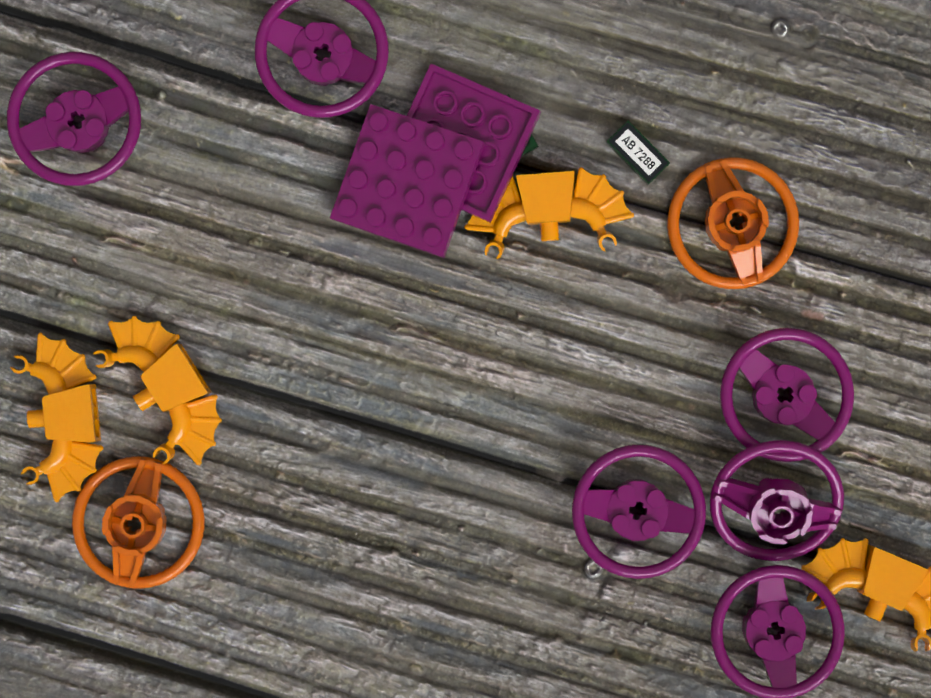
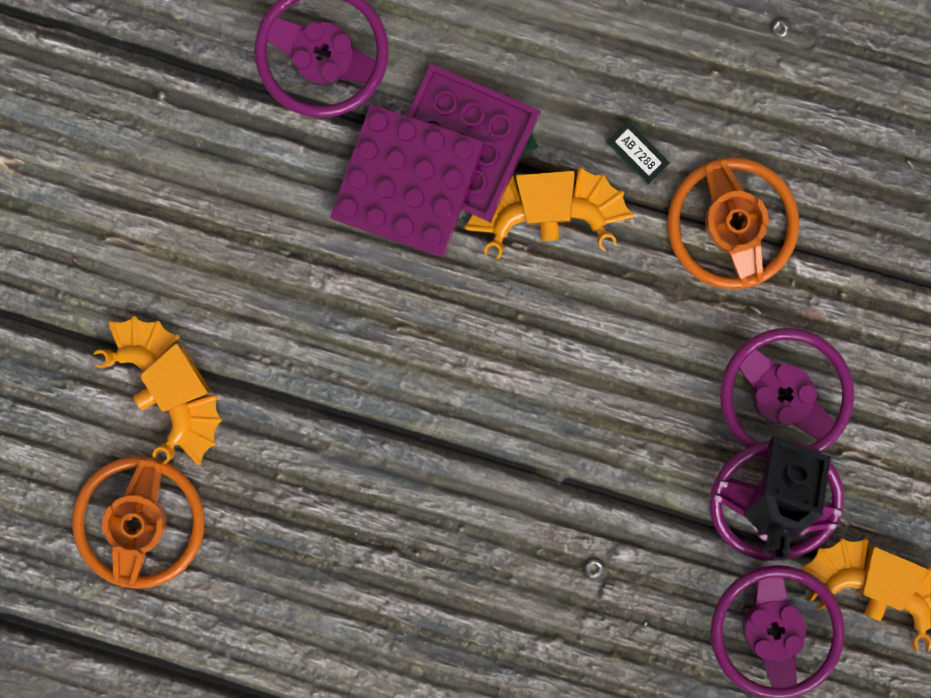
magenta piece [7,52,141,186] -> none
light orange torso [10,333,103,502] -> none
magenta piece [572,445,706,579] -> none
none -> black plate [744,436,831,560]

